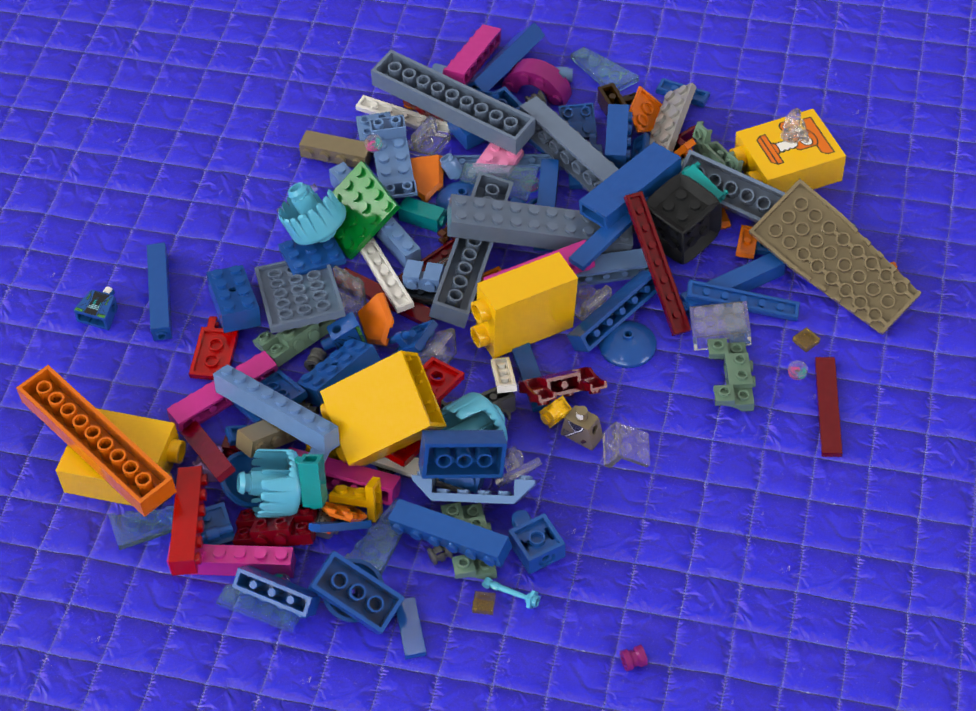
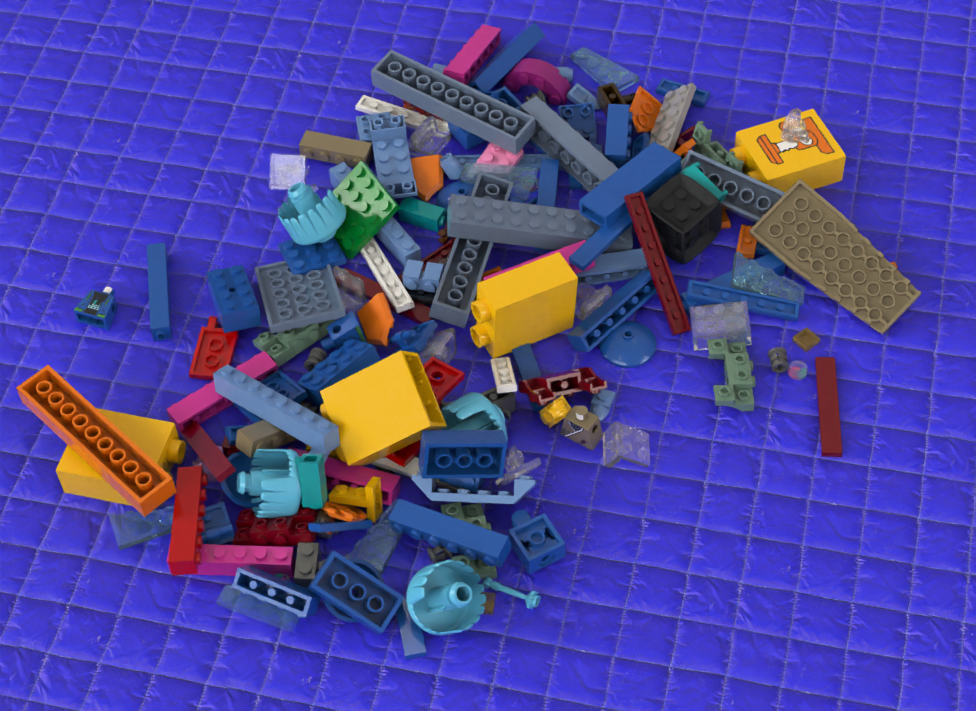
clear tile [364,134,383,152] -> none
magenta wheel [620,644,648,672] -> none
none -> clear bracket [270,153,309,190]
none -> dark grey brick [294,542,326,589]
none -> medium azure piece [406,560,486,635]
none -> medium blue plate [566,83,600,110]
none -> medium blue plate [590,389,616,421]
none -> clear light blue wing [731,251,805,306]
none -> dark grey bush [767,347,789,373]

